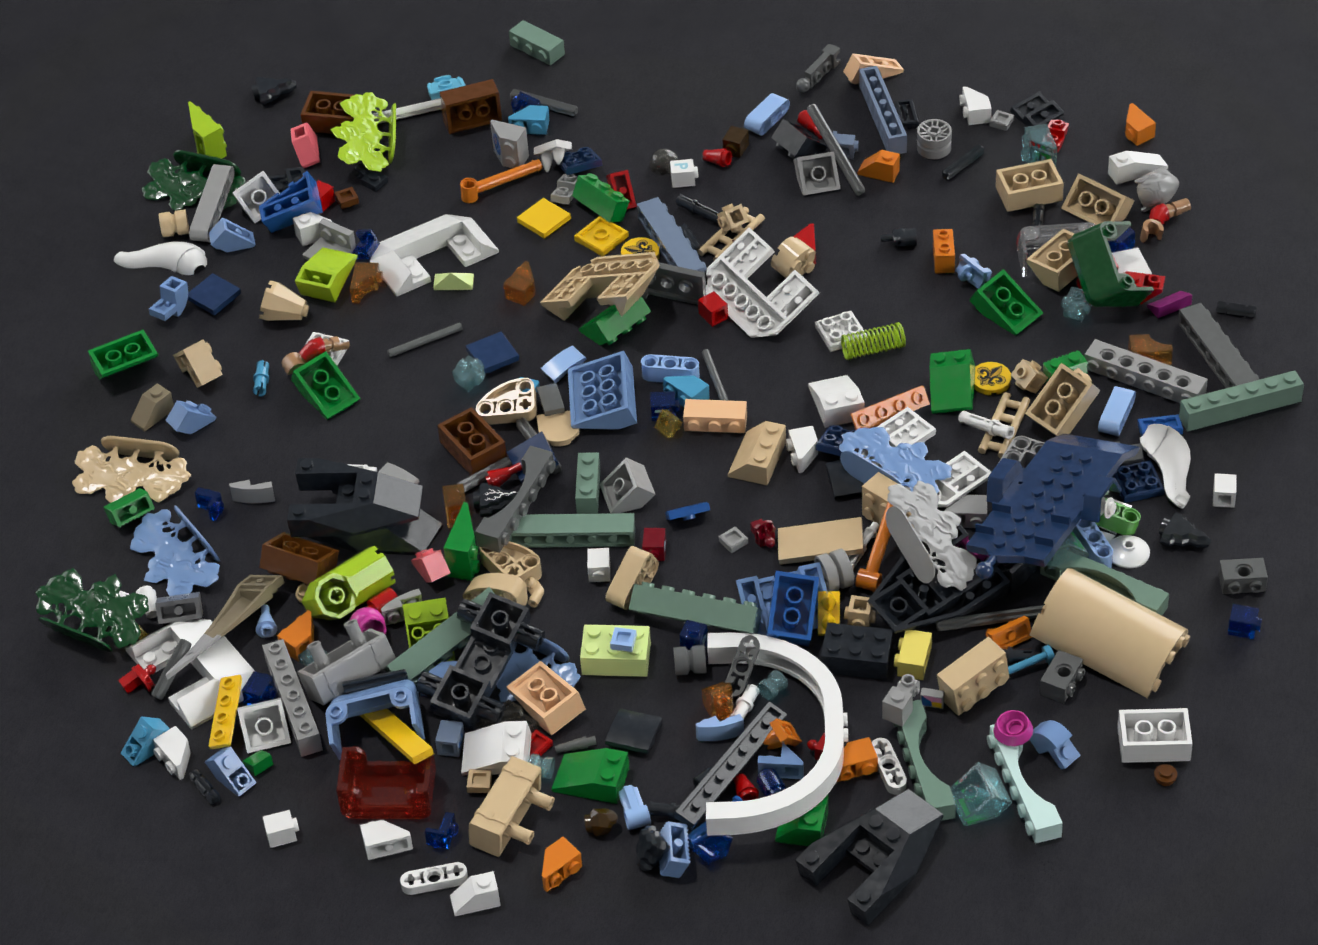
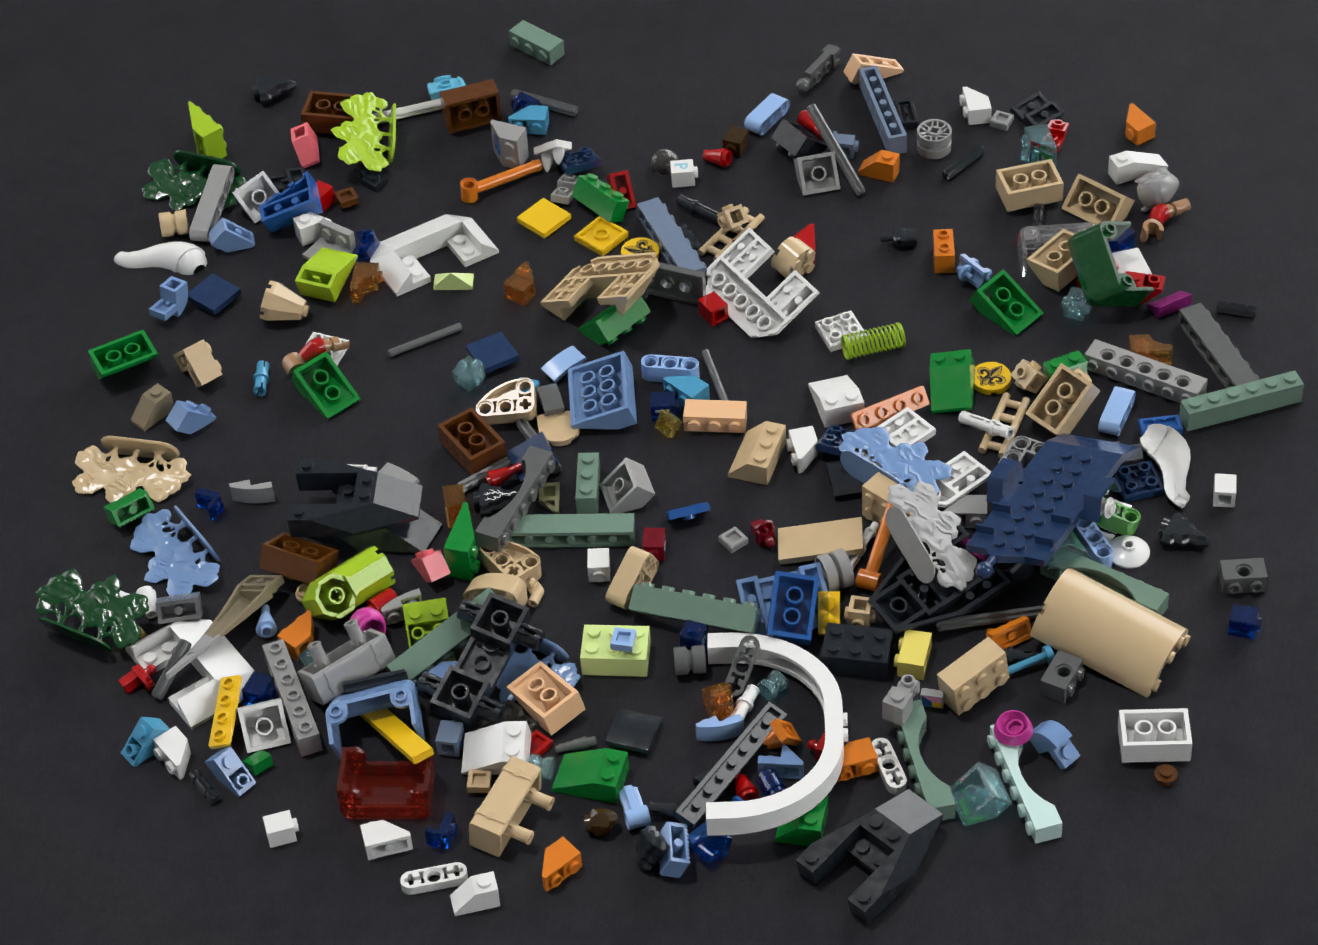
none -> olive slope [539,482,560,514]

